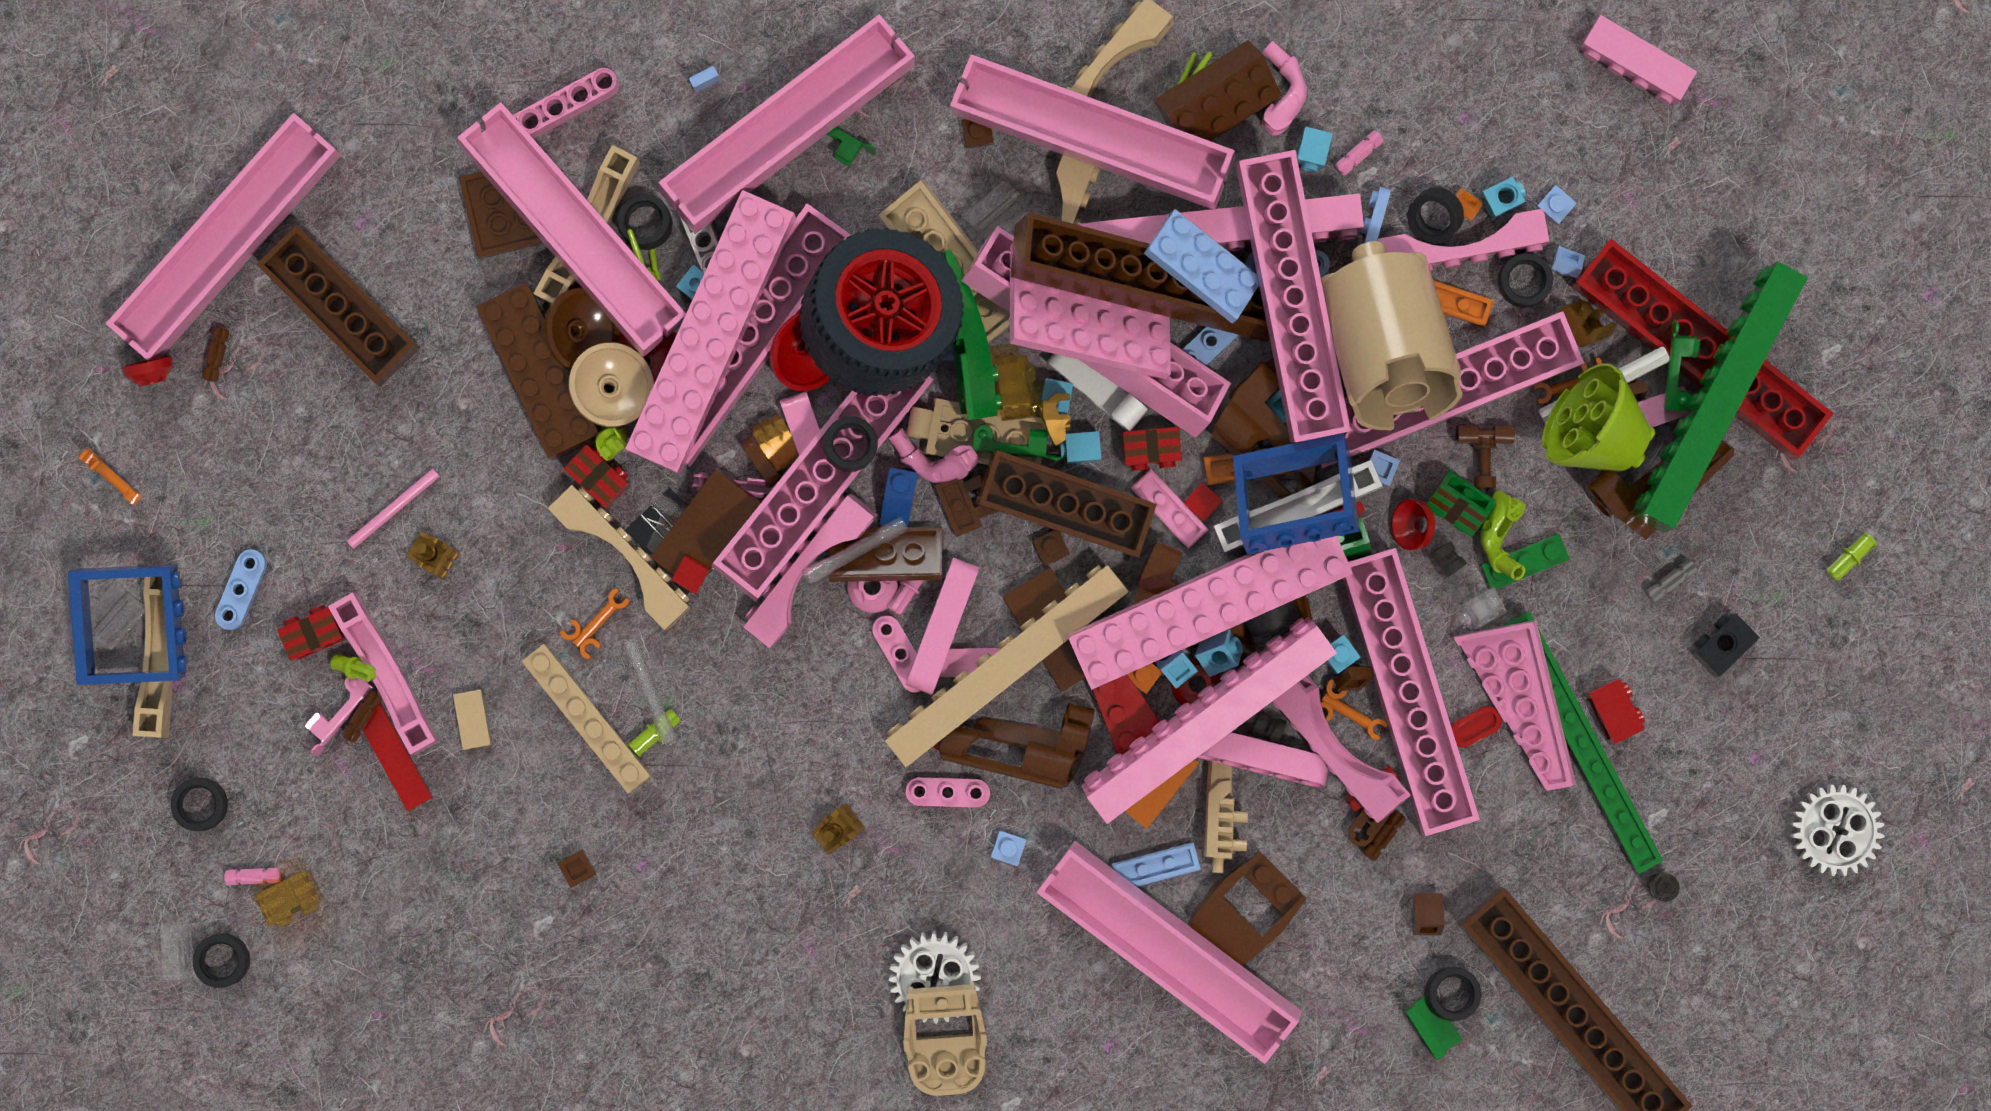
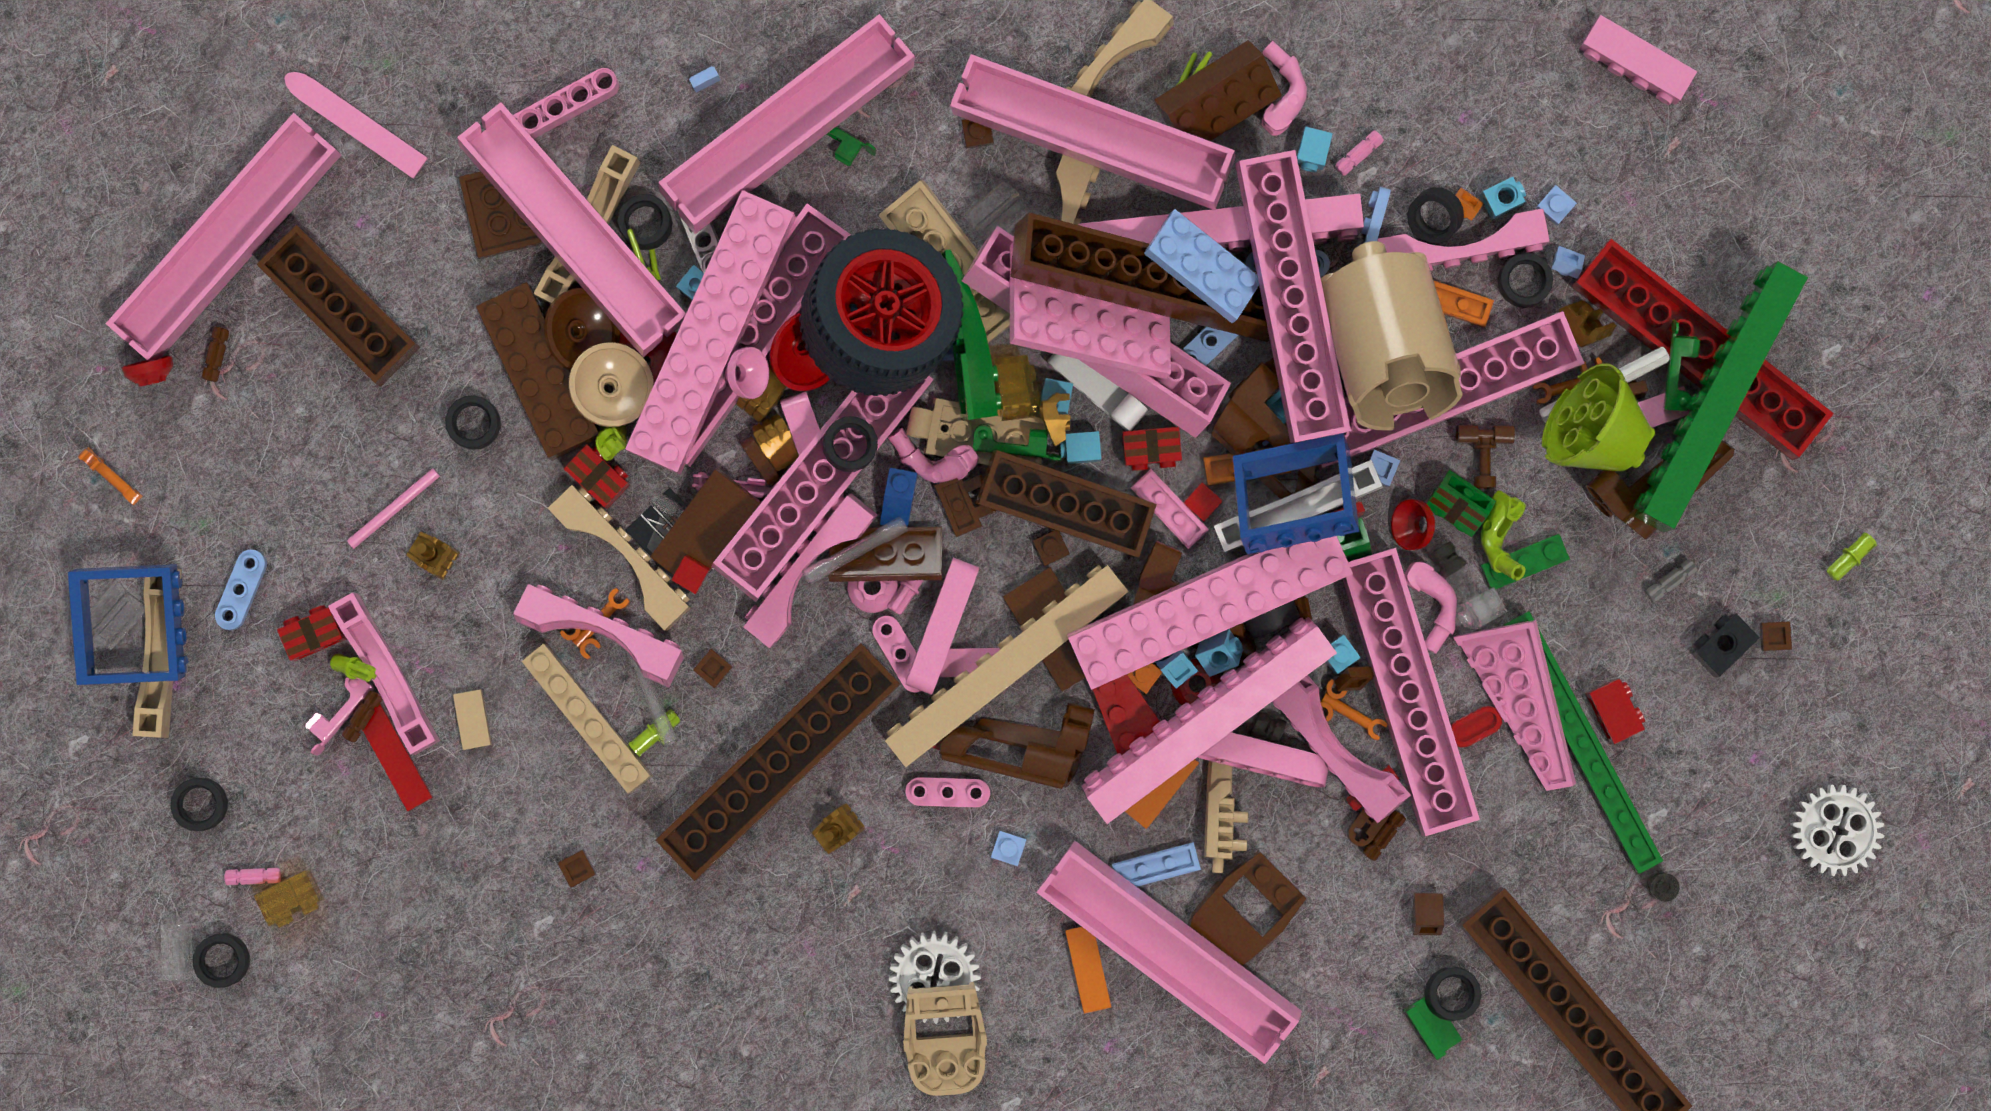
none -> bright pink piece [284,72,428,179]
none -> black tyre [445,395,501,450]
none -> bright pink arch [513,584,684,687]
none -> reddish brown brick [656,643,901,881]
none -> reddish brown plate [693,649,733,688]
none -> bright pink piece [725,347,769,399]
none -> pearl gold hand [736,364,787,422]
none -> orange tile [1065,926,1111,1014]
none -> bright pink piece [1404,562,1457,654]
none -> reddish brown plate [1760,621,1792,651]

